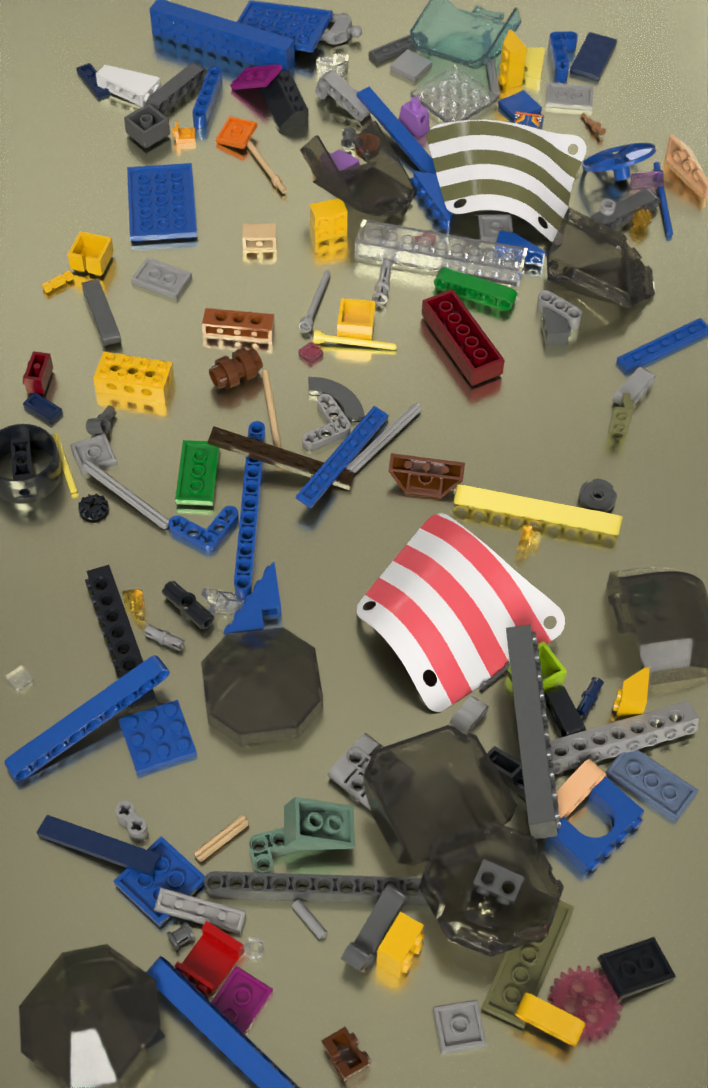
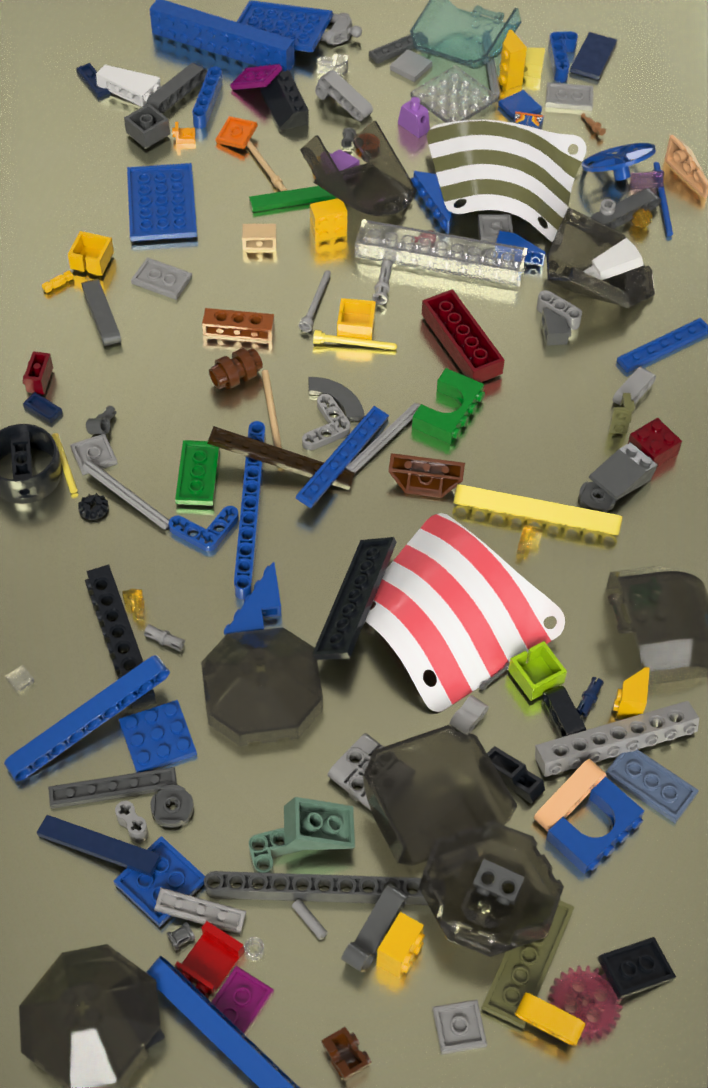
yellow brick [93,351,174,403] -> none
black piece [162,581,214,629] -> none
tan axle [194,815,249,862] -> none
clear brick [201,588,243,615] -> none
clear pink tile [298,341,323,364] -> none
blue tile [356,86,436,174] -> none
green beam [433,267,518,311] -> none
dark grey brick [506,624,561,839] -> none
none -> dark grey tile [48,767,177,809]
none -> dark grey plate [150,785,194,827]
none -> green tile [249,182,348,212]
none -> black plate [312,537,397,660]
none -> green arch [412,368,485,445]
none -> white piece [581,238,644,286]
none -> dark grey slope [589,443,658,500]
none -> dark red brick [628,417,682,467]

